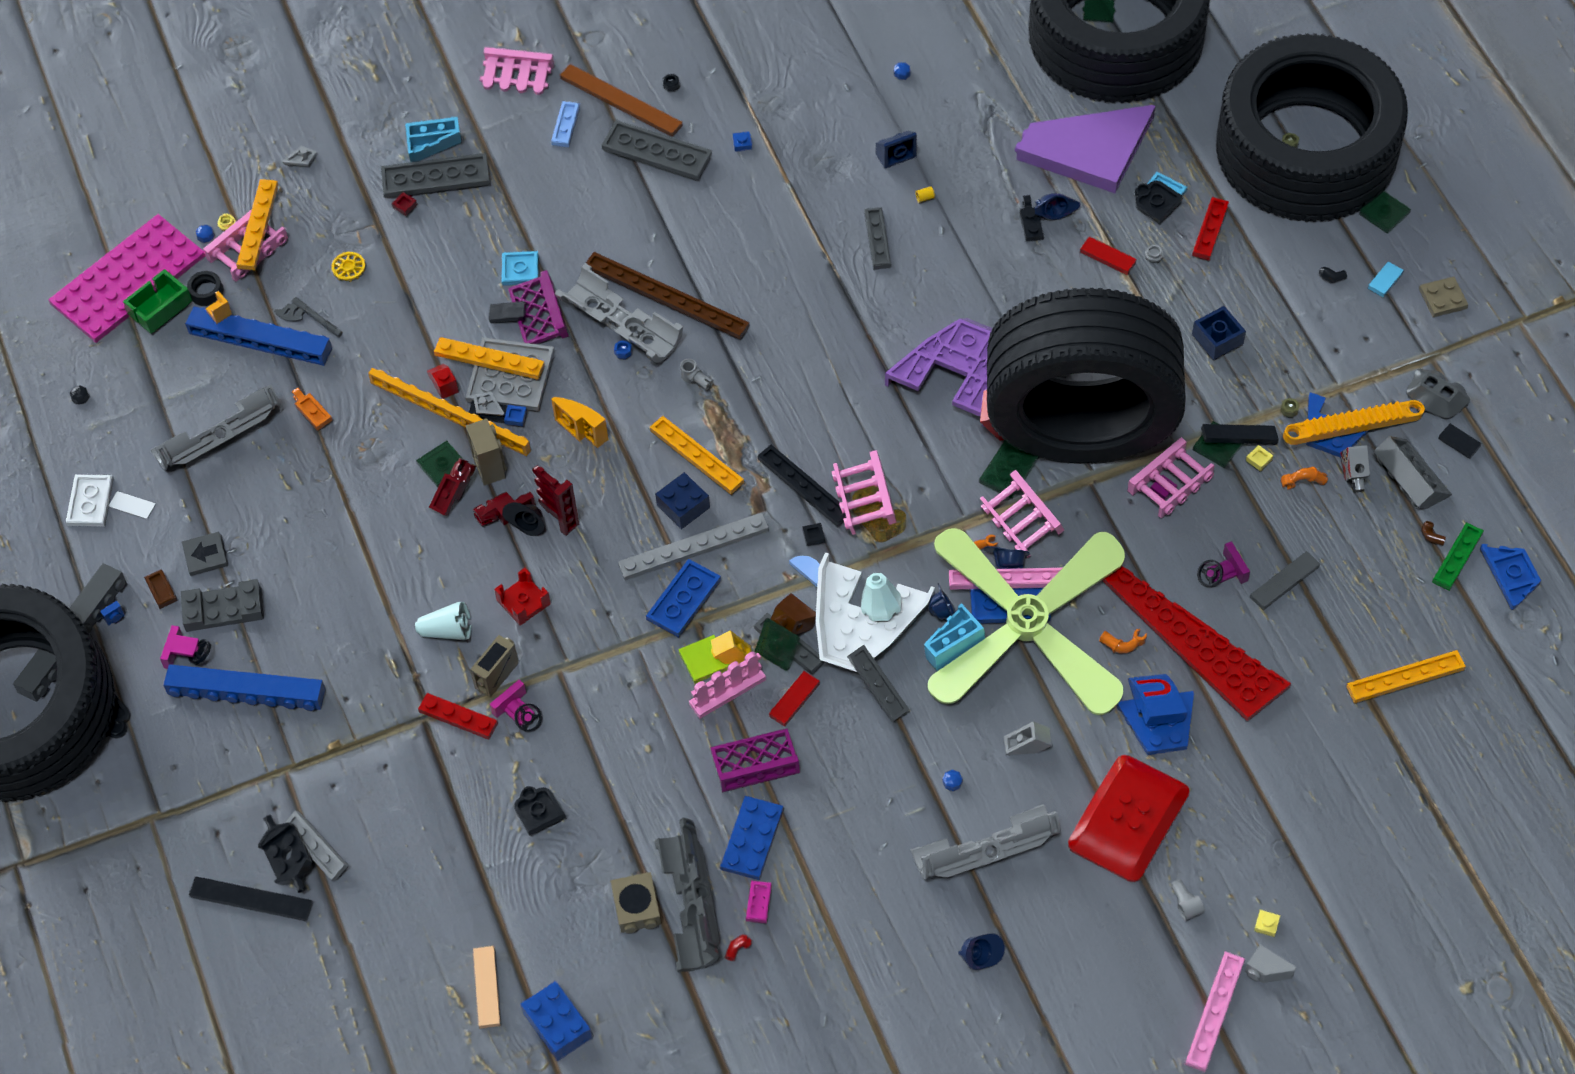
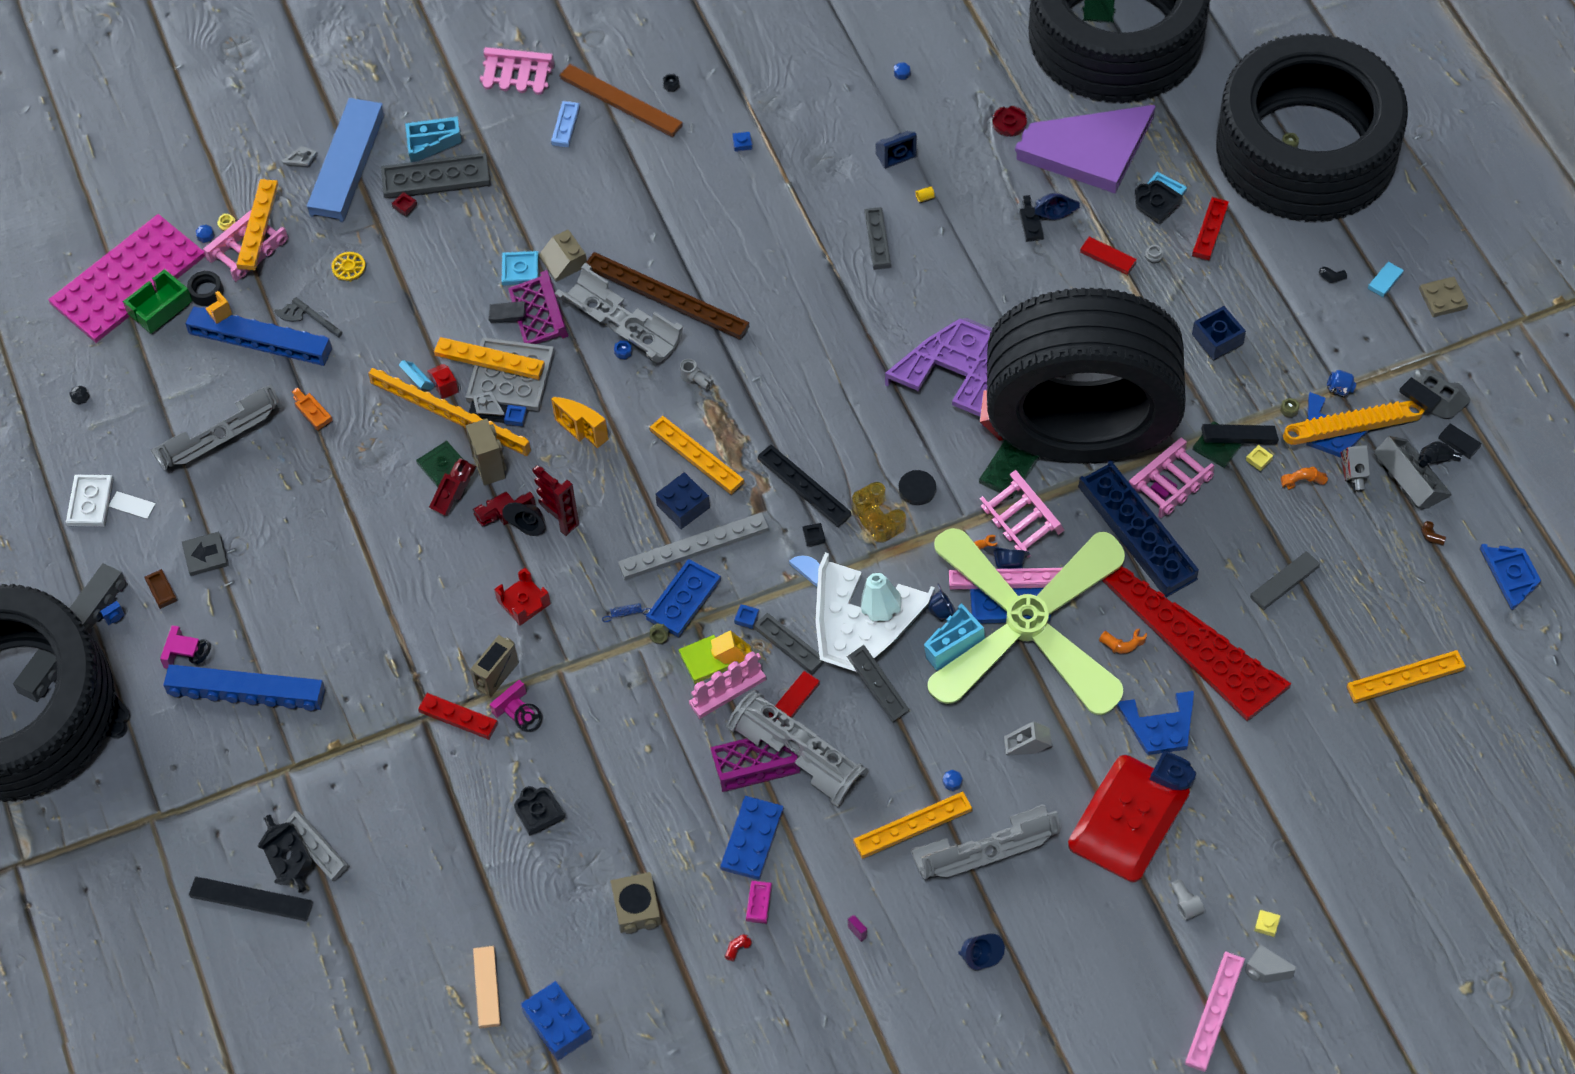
dark grey piece [181,579,263,632] -> none
light aqua cone [415,602,472,640] -> none
dark grey plate [601,120,712,180] -> none
dark grey piece [655,817,719,972] -> none
clear green plate [754,618,800,671] -> none
reddish brown torso [771,593,816,636] -> none
bright pink fence [831,450,897,535] -> none
blue slope [1128,674,1187,726] -> none
magenta piece [1197,541,1250,587] -> none
clear green plate [1359,190,1411,234] -> none
green tile [1432,522,1484,591] -> none
none -> medium blue tile [307,98,384,222]
none -> medium azure tile [399,360,435,391]
none -> dark tan slope [538,229,587,282]
none -> blue piece [602,603,651,622]
none -> olive tile [649,623,669,644]
none -> light grey piece [726,690,869,807]
none -> blue plate [734,604,759,629]
none -> magenta tile [848,915,867,942]
none -> light orange plate [853,792,972,859]
none -> black tile [899,470,936,505]
none -> dark red tile [992,106,1027,137]
none -> dark blue tile [1078,460,1199,598]
none -> dark blue tile [1149,750,1196,790]
none -> blue head [1327,370,1356,397]
none -> black tile [1399,377,1442,413]
none -> black piece [1419,441,1463,467]

